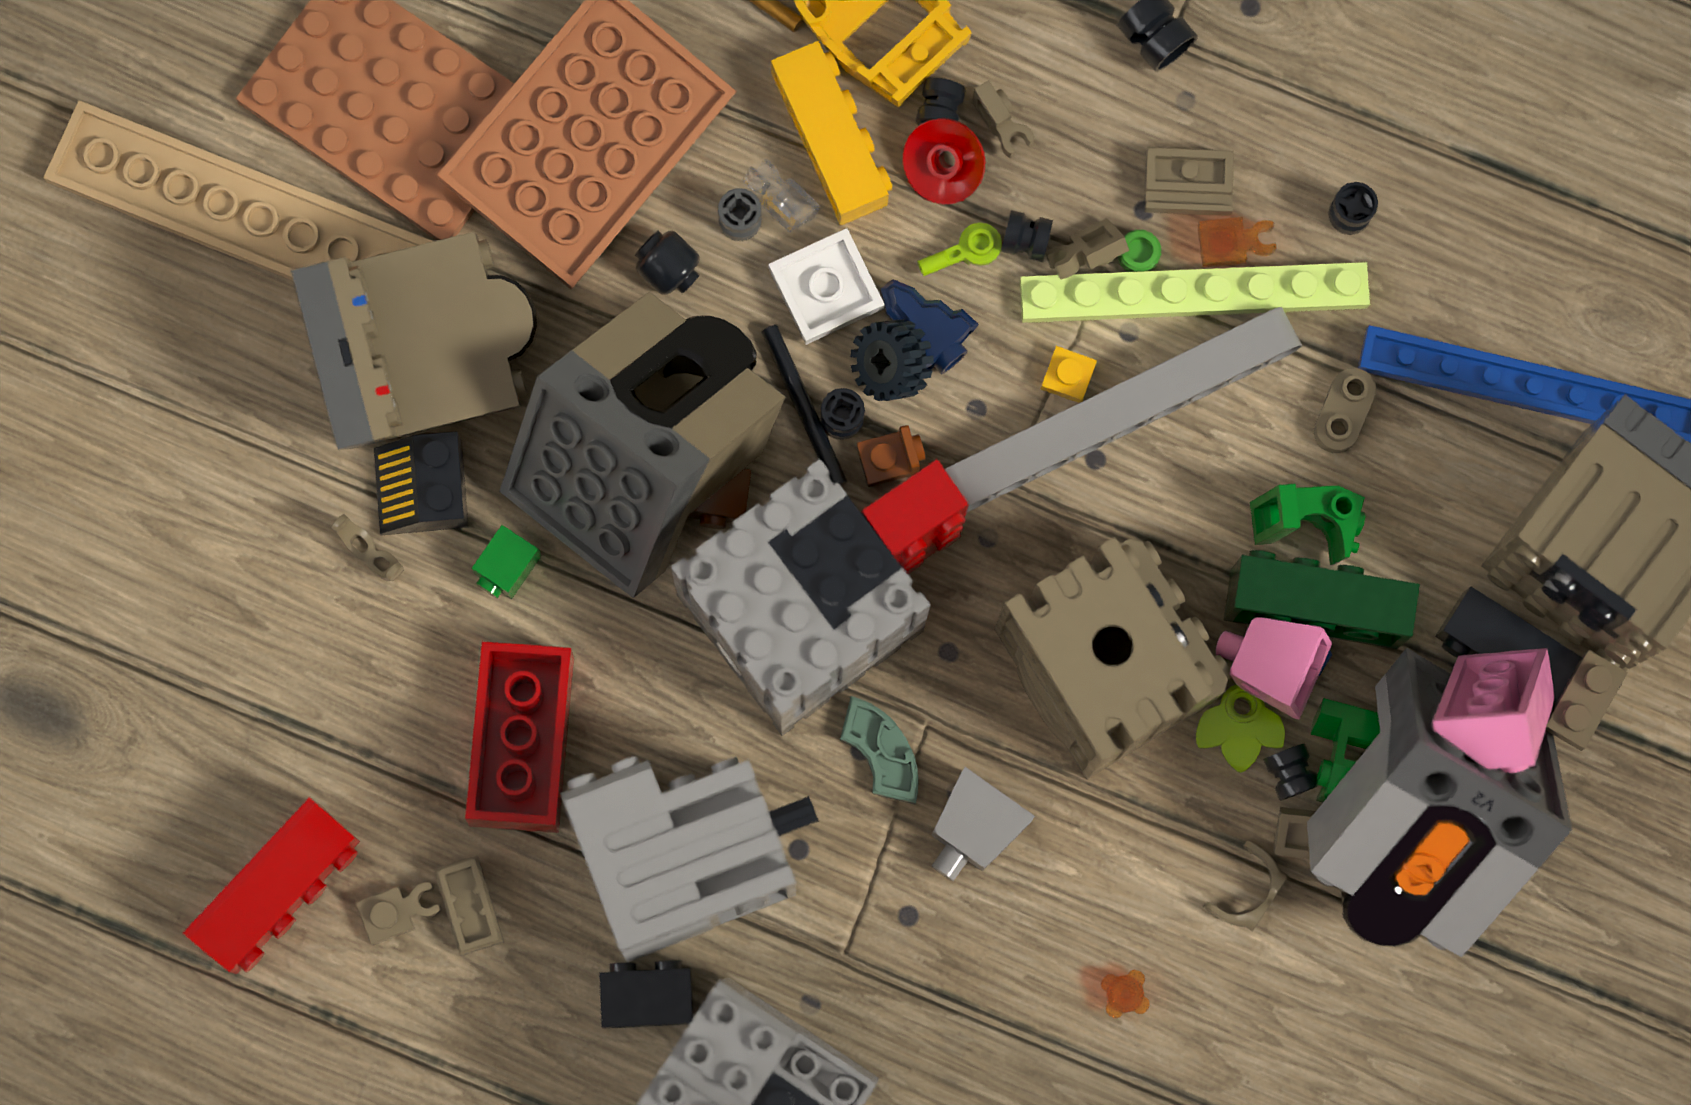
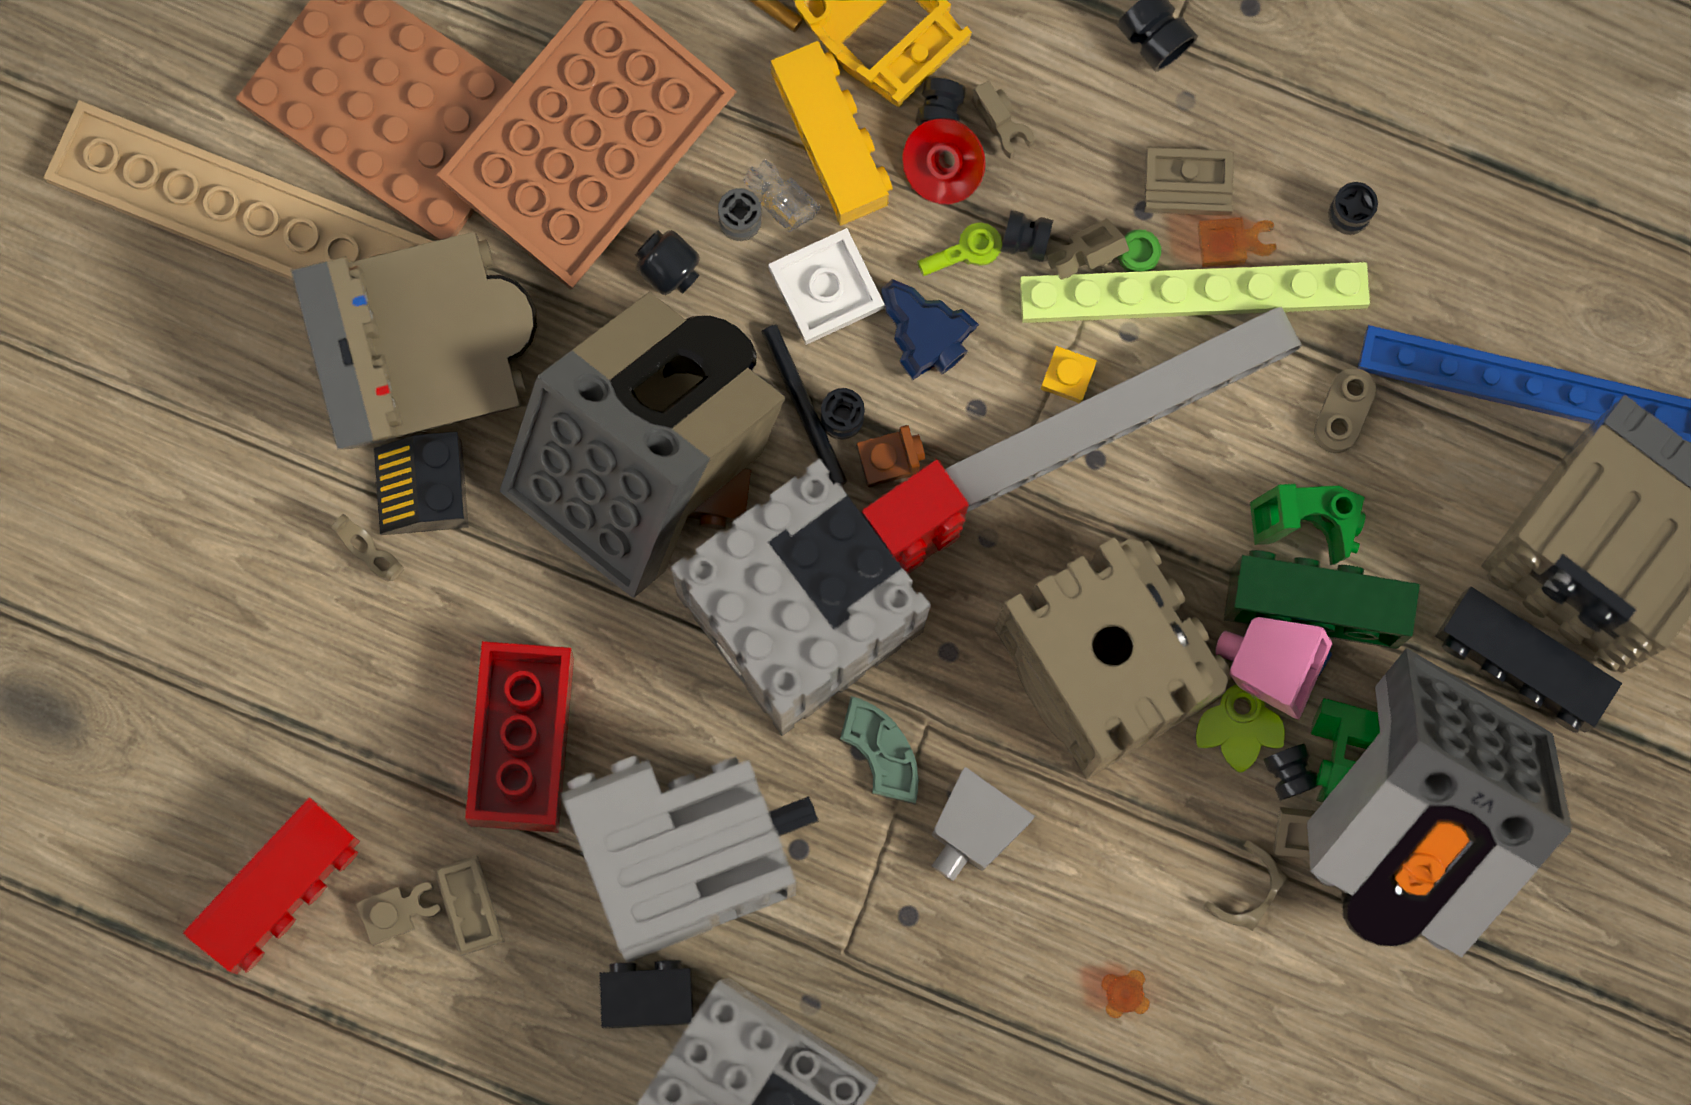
green brick [472,525,542,599] -> none
black wheel [850,319,934,401] -> none
bright pink slope [1433,648,1555,773] -> none
dark tan plate [1545,650,1628,751] -> none

